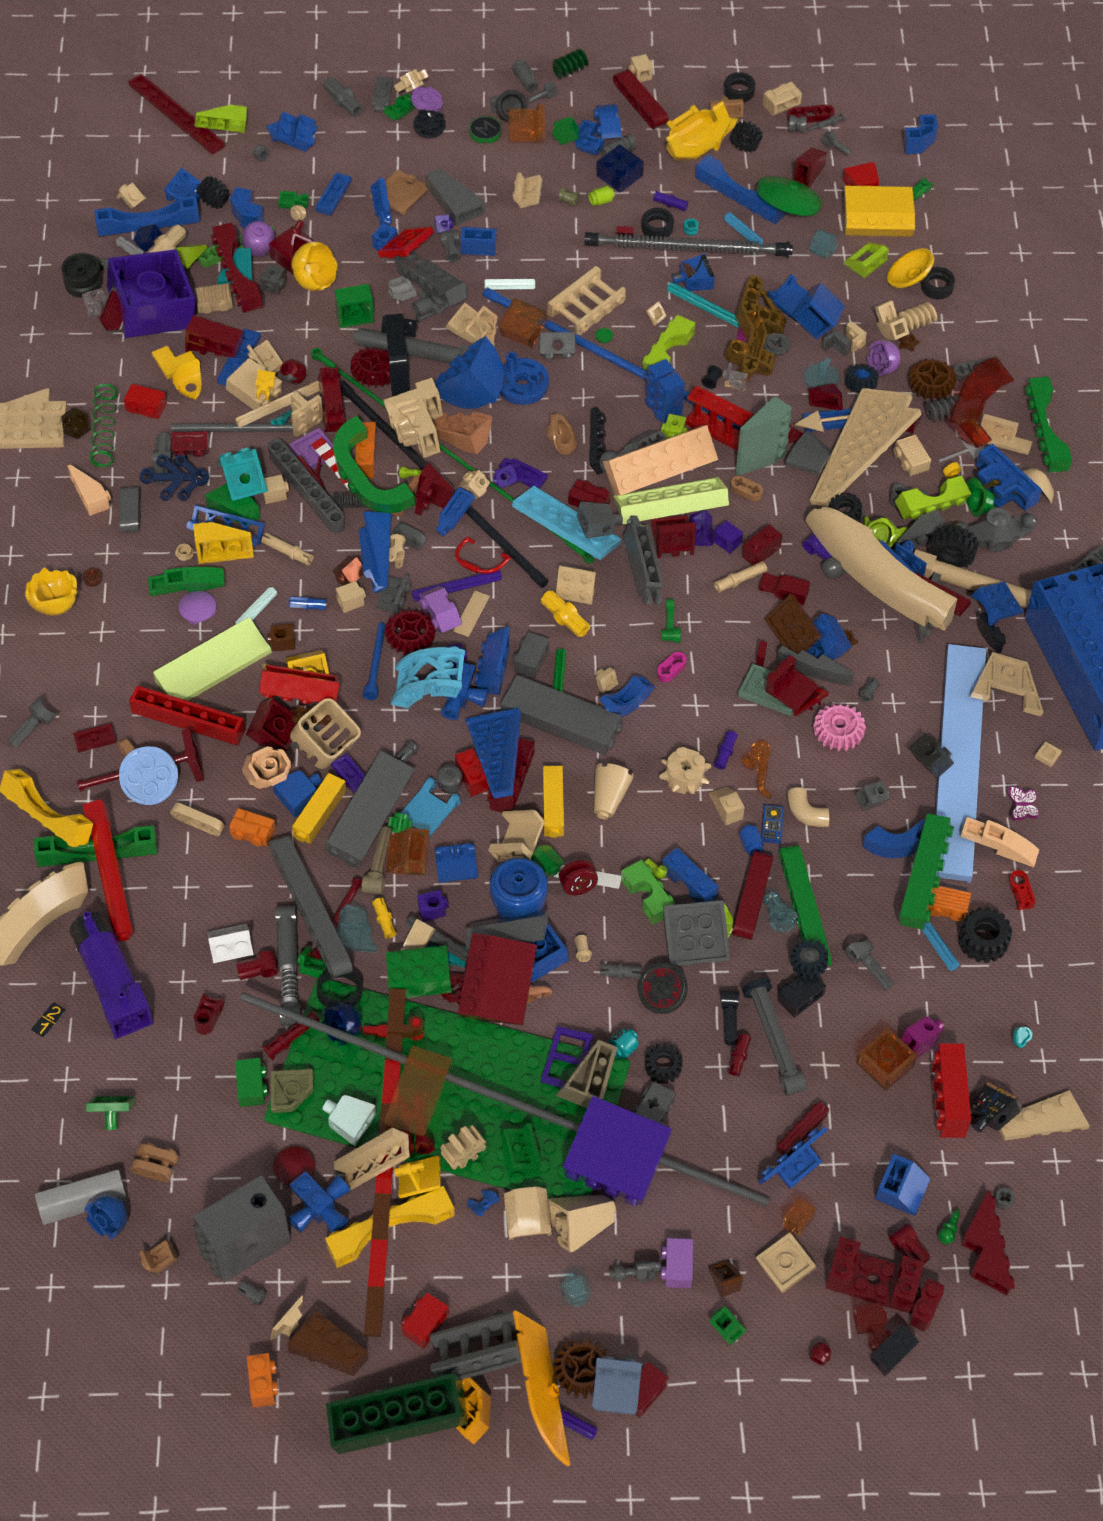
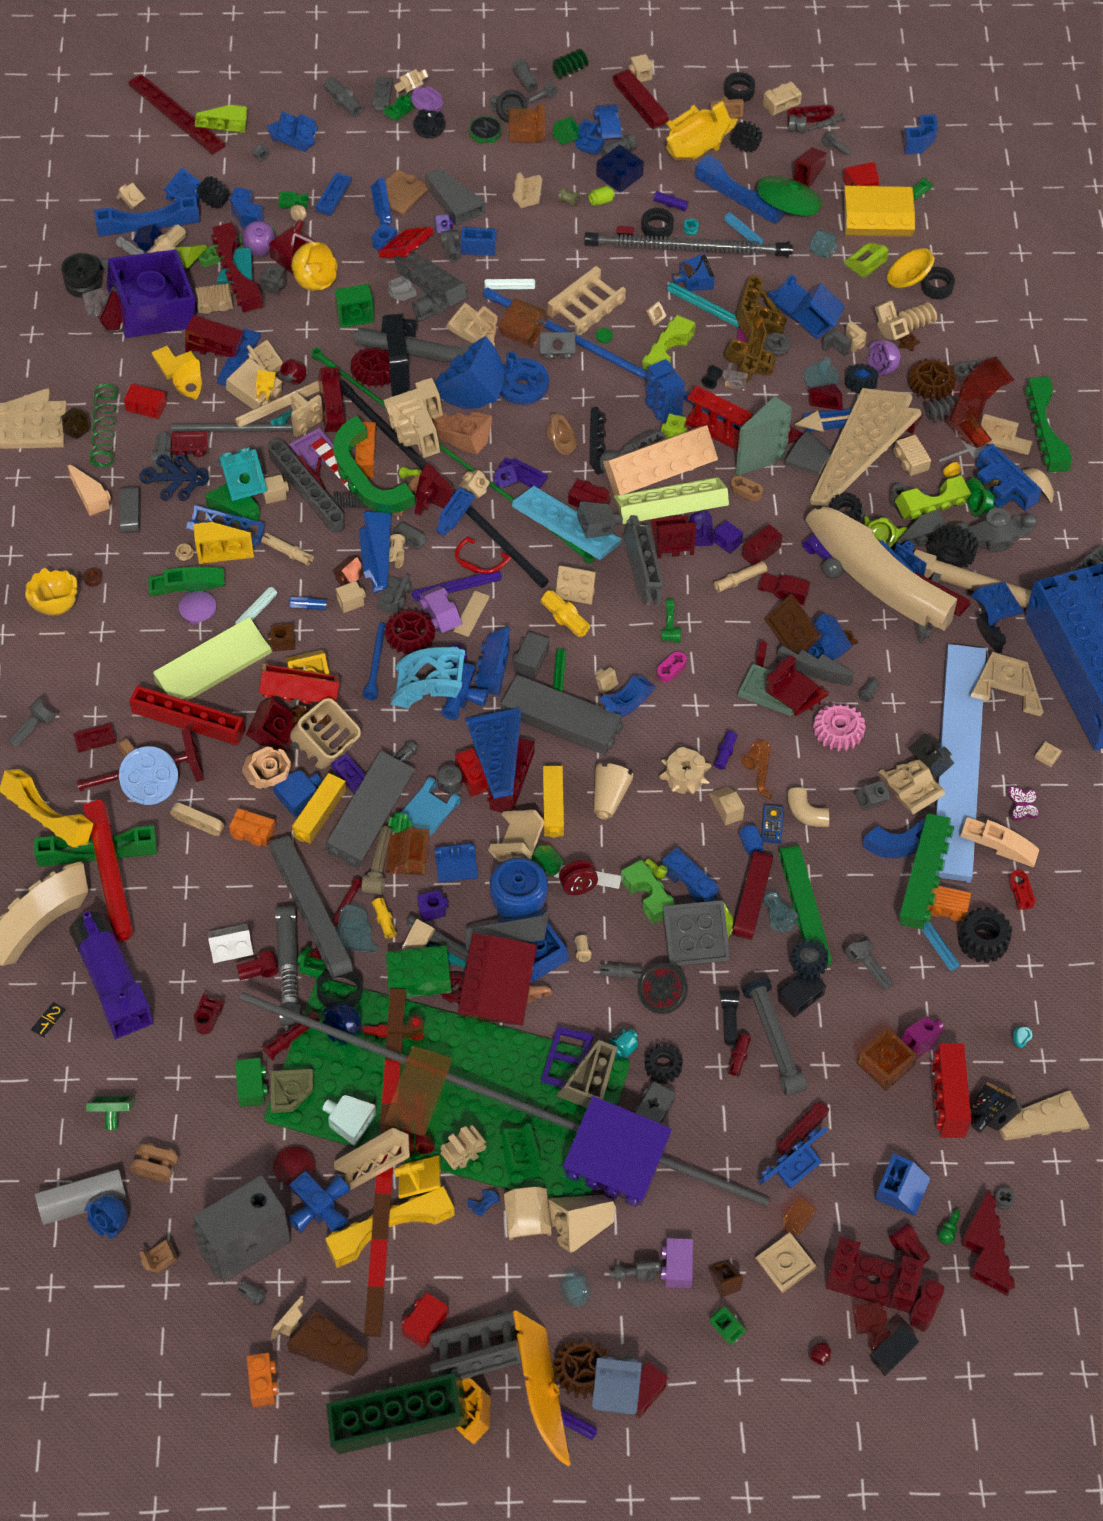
none -> tan slope [878,760,945,814]

